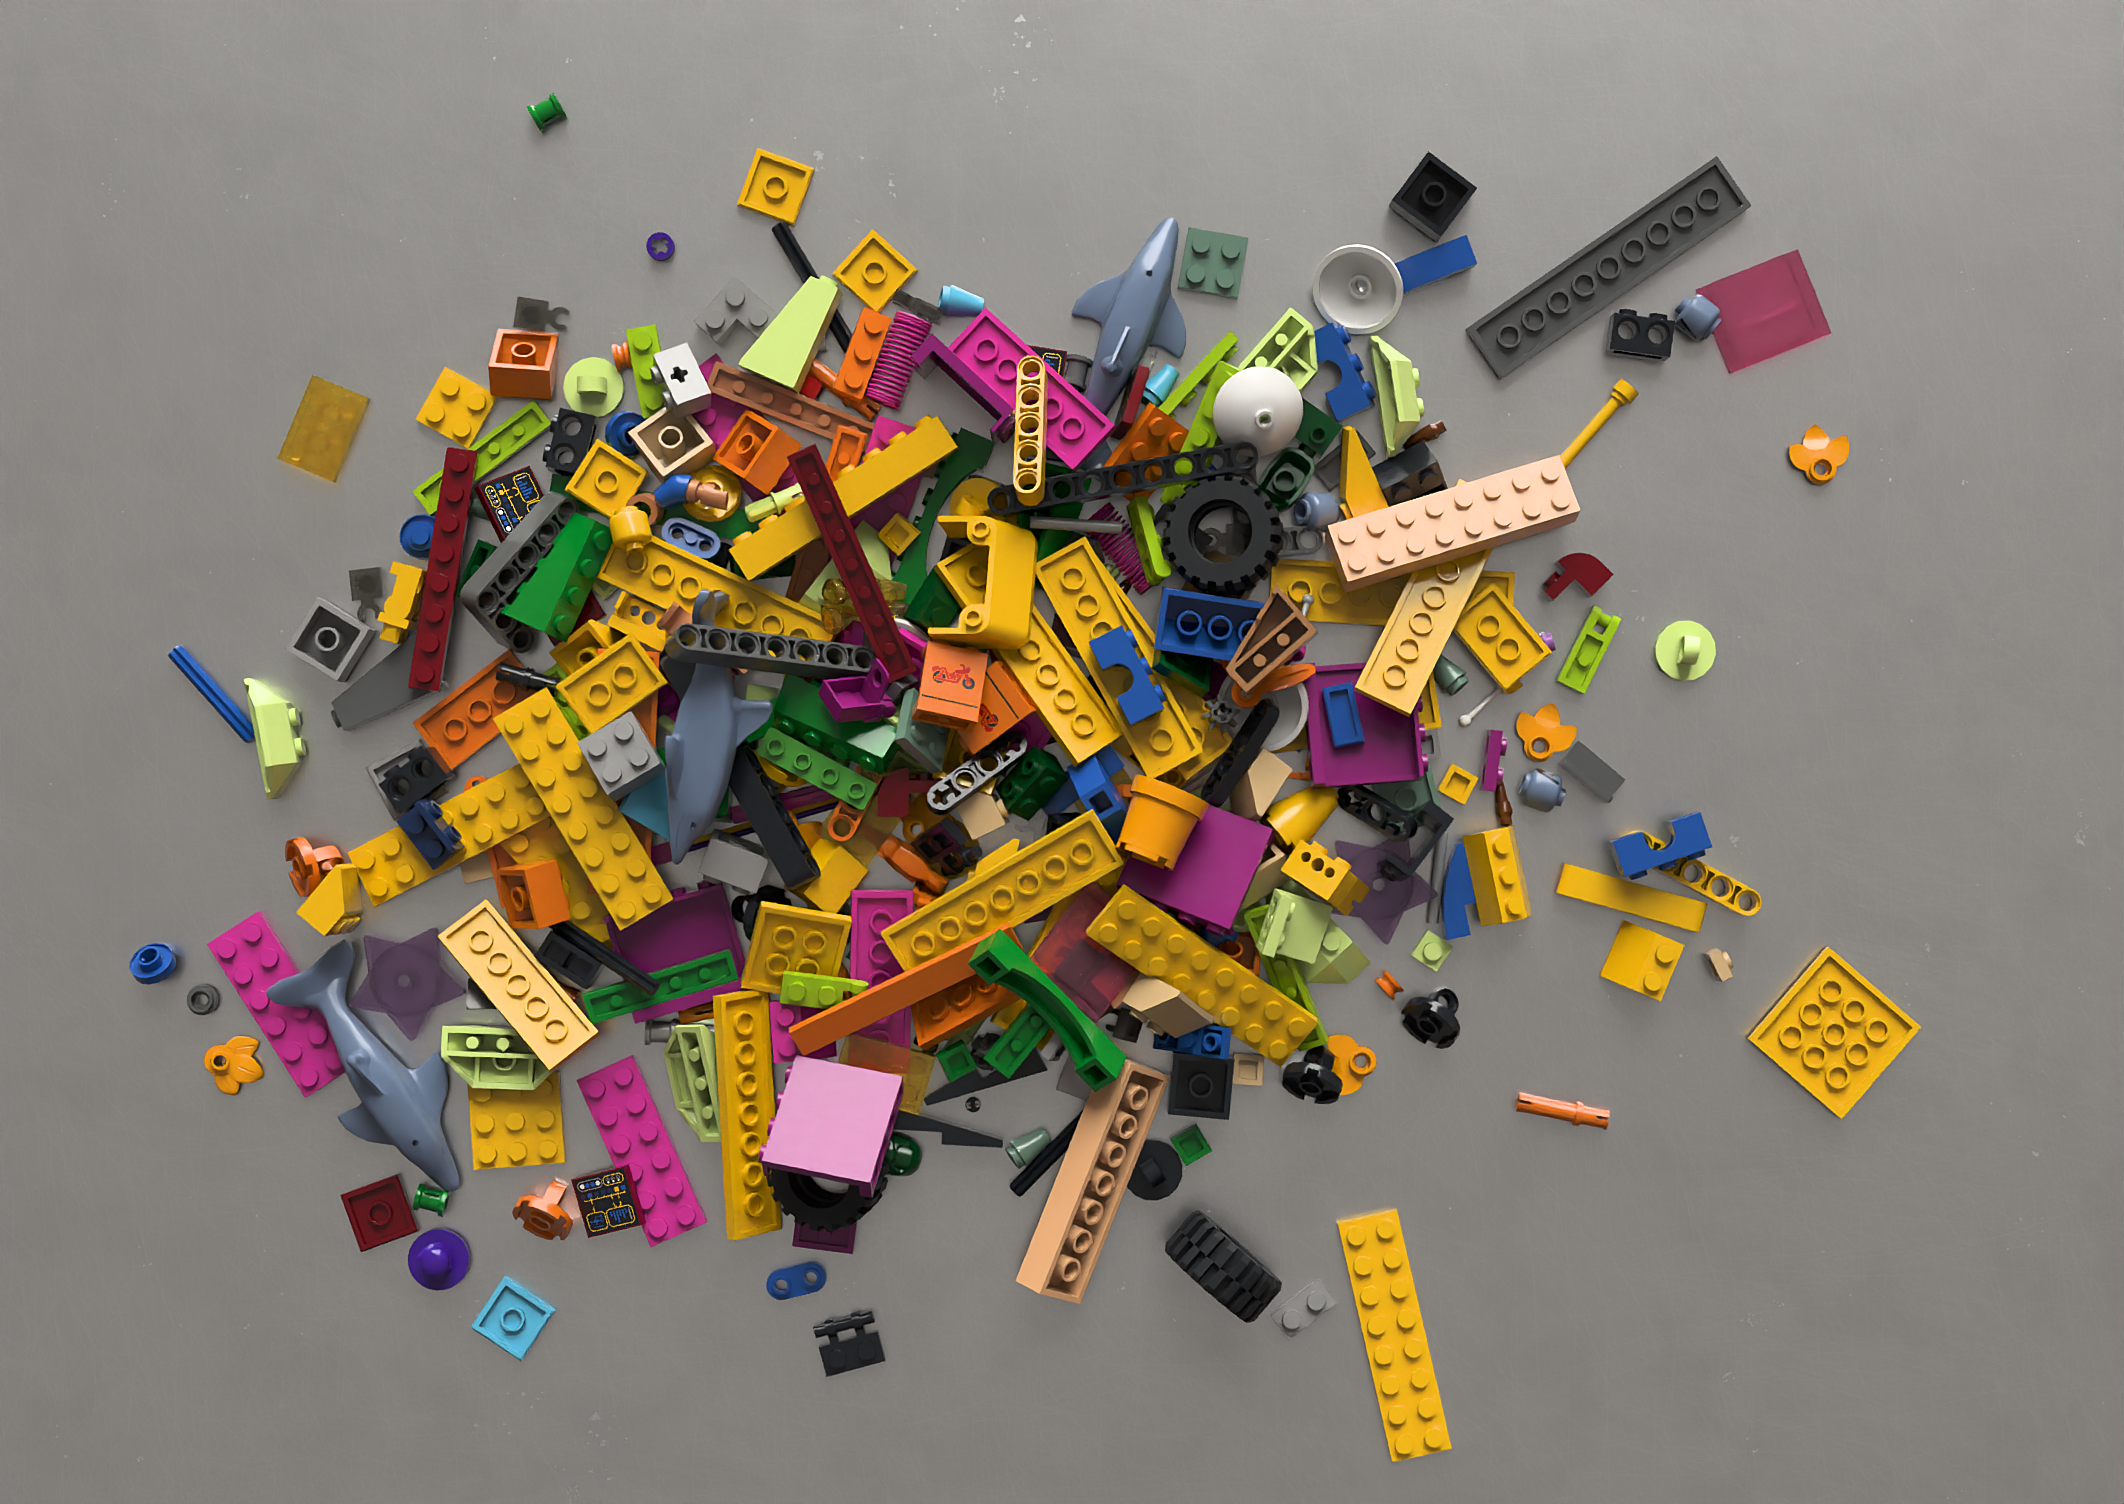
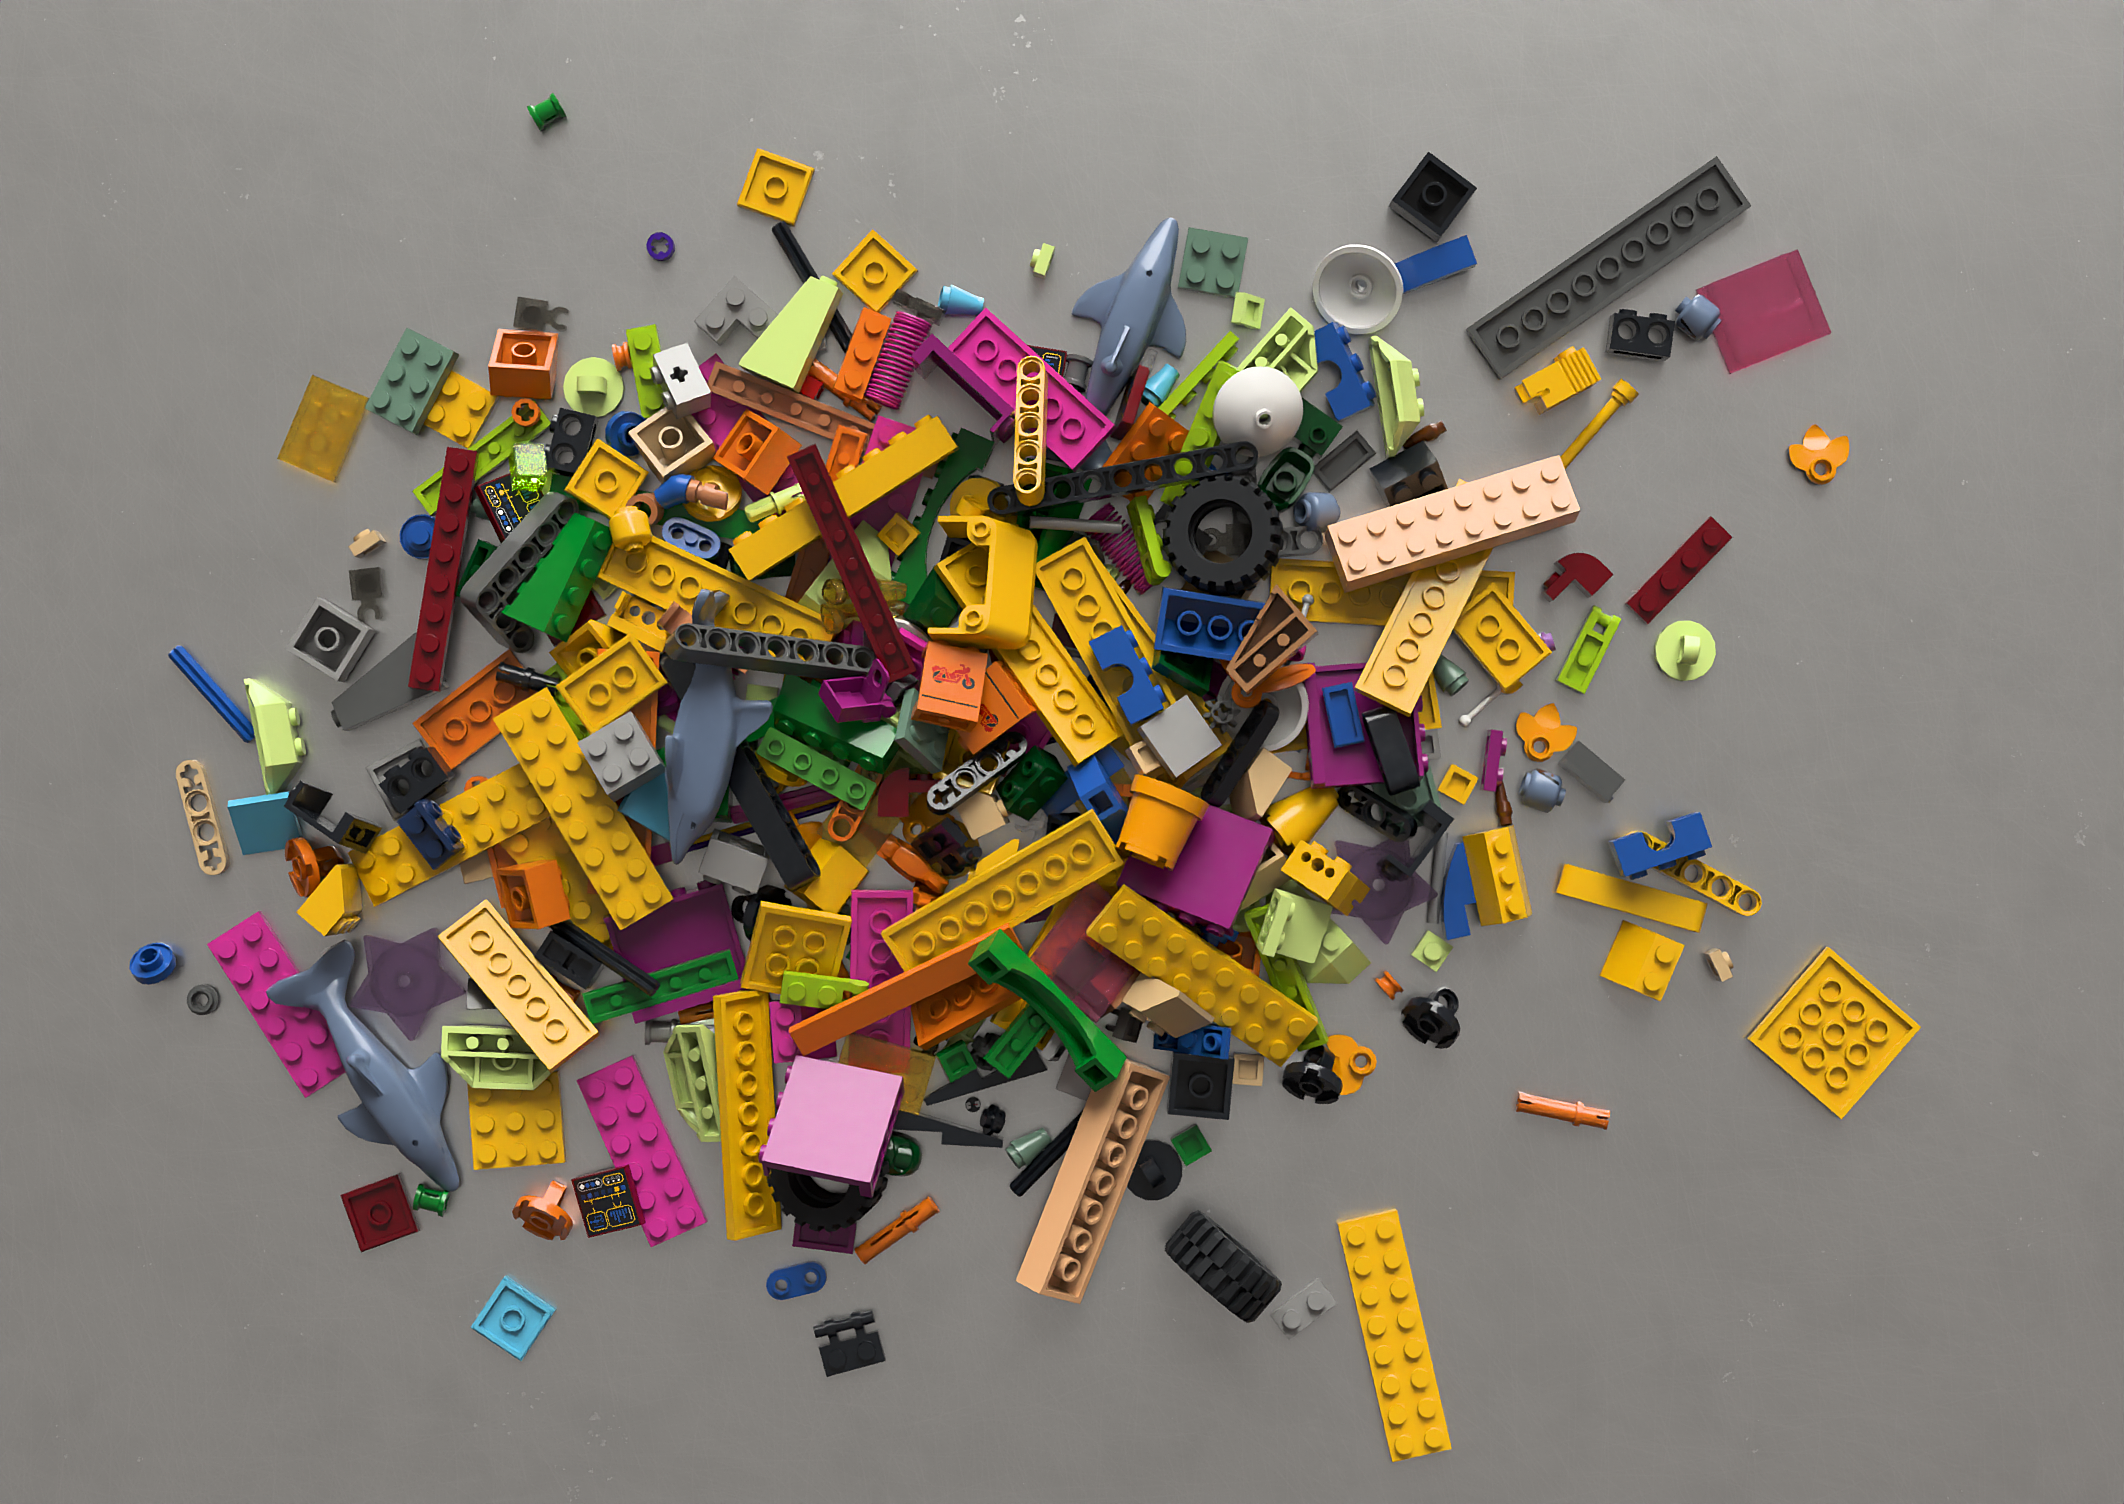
light orange plate [204,1036,264,1096] -> none
yellow hips [377,561,427,644] -> none
dark purple plate [408,1228,471,1291] -> none
yellow slope [1339,425,1389,520] -> none
none -> tan beam [176,760,230,875]
none -> medium azure tile [227,791,303,855]
none -> black panel [284,780,382,854]
none -> tan plate [348,529,386,559]
none -> sand green plate [365,328,459,435]
none -> clear neon green brick [509,441,547,491]
none -> orange bush [511,398,541,427]
none -> orange pin [854,1196,940,1265]
none -> black plate [980,1104,1006,1135]
none -> yellowish green plate [1030,243,1055,280]
none -> tan plate [1125,740,1162,776]
none -> light grey tile [1137,695,1222,780]
none -> yellowish green plate [1231,292,1265,329]
none -> black beam [1362,706,1420,796]
none -> yellow piece [1514,346,1601,415]
none -> dark red plate [1625,516,1733,625]

